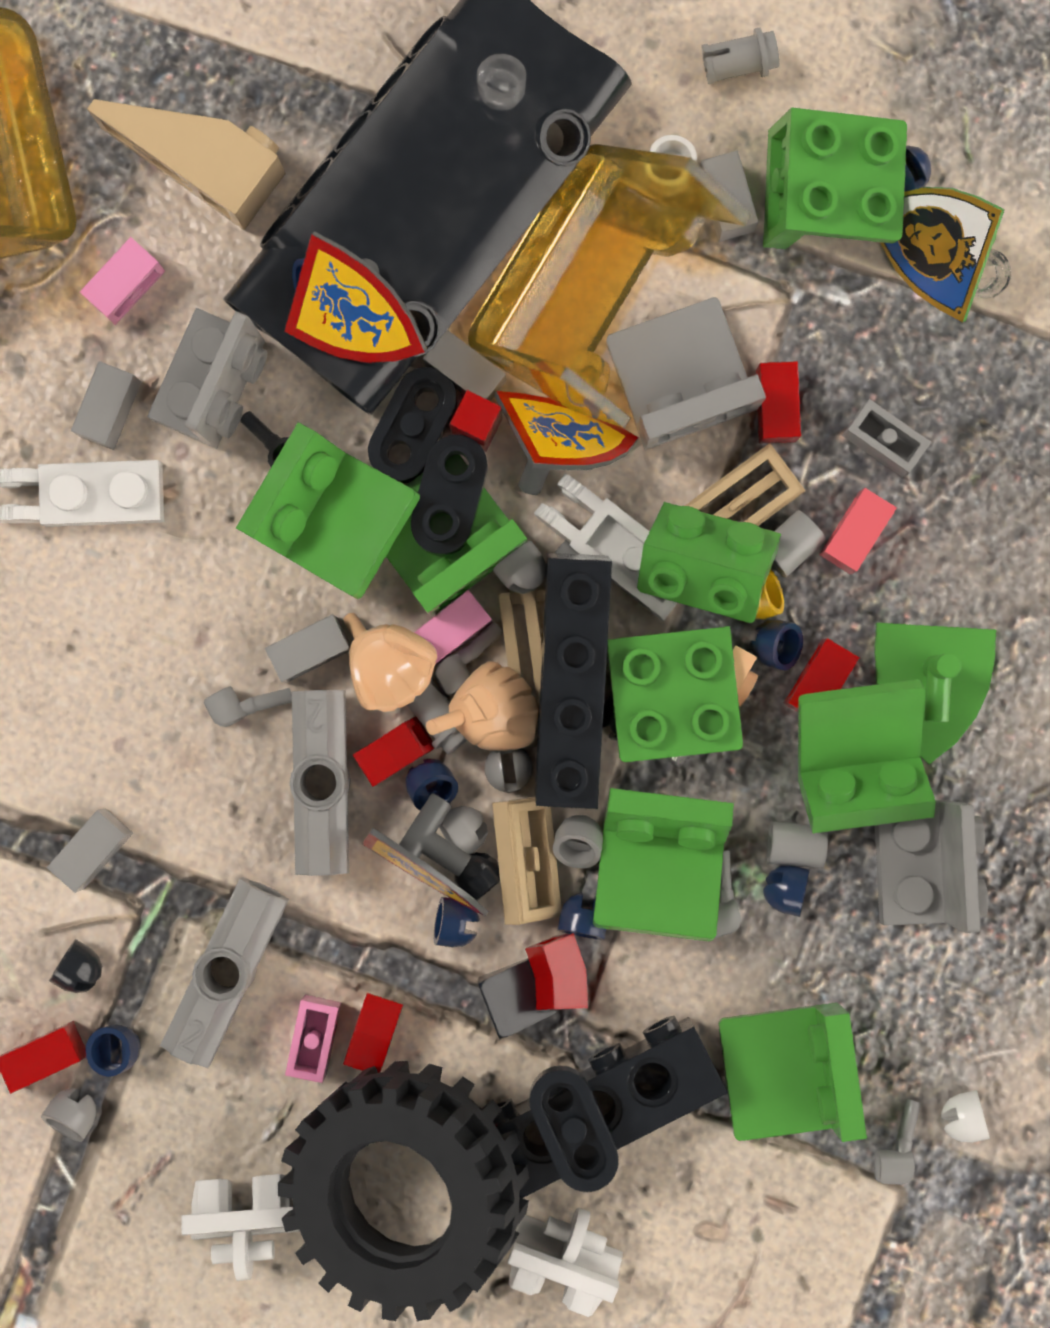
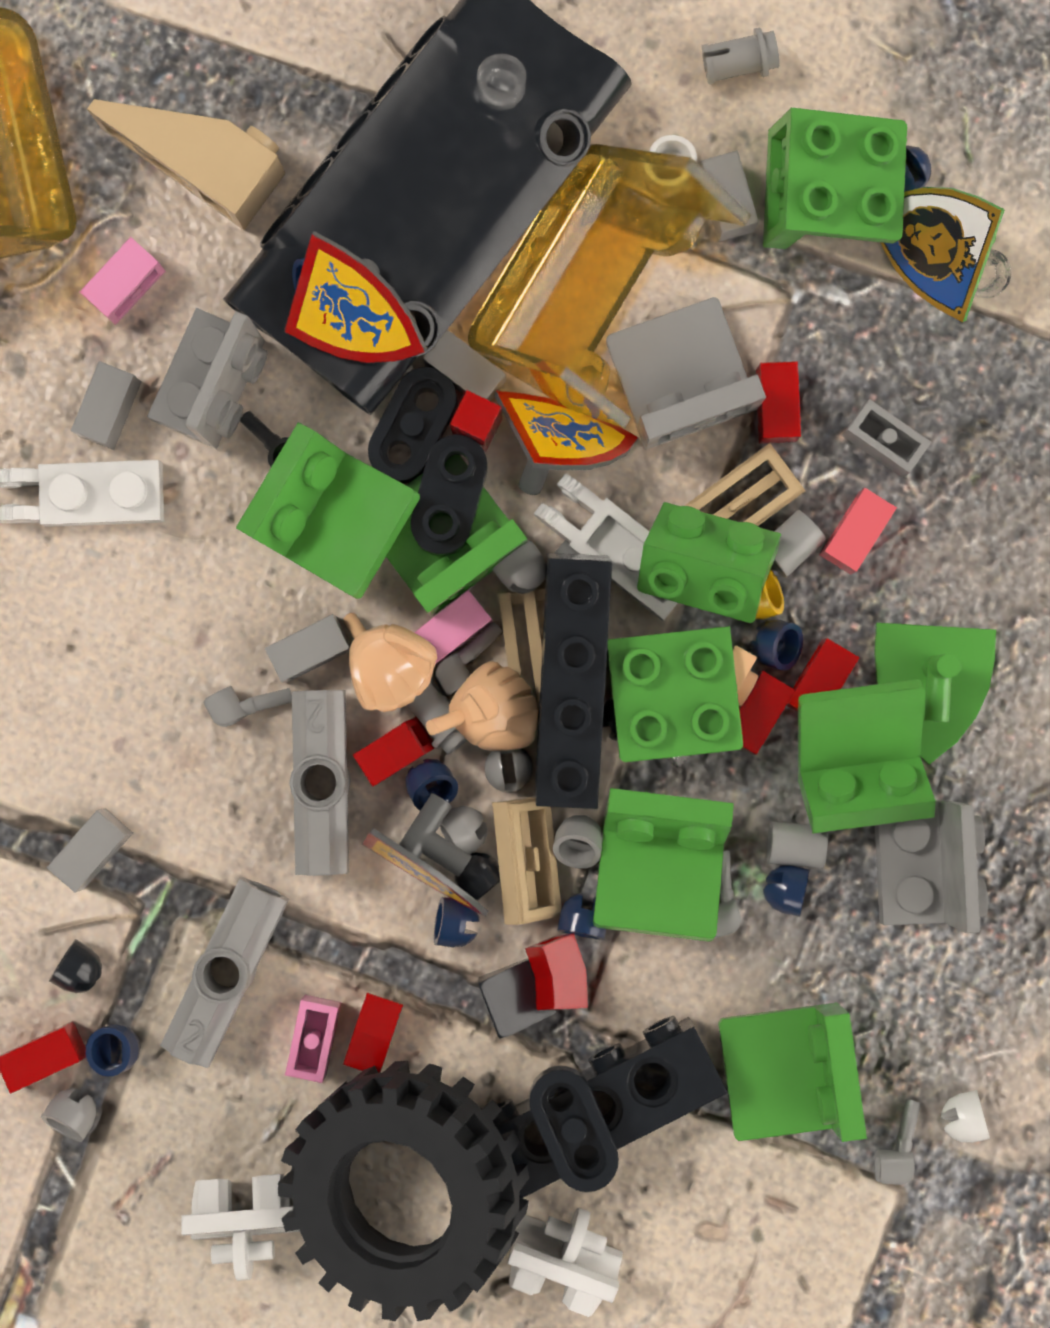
none -> red piece [739,671,795,755]

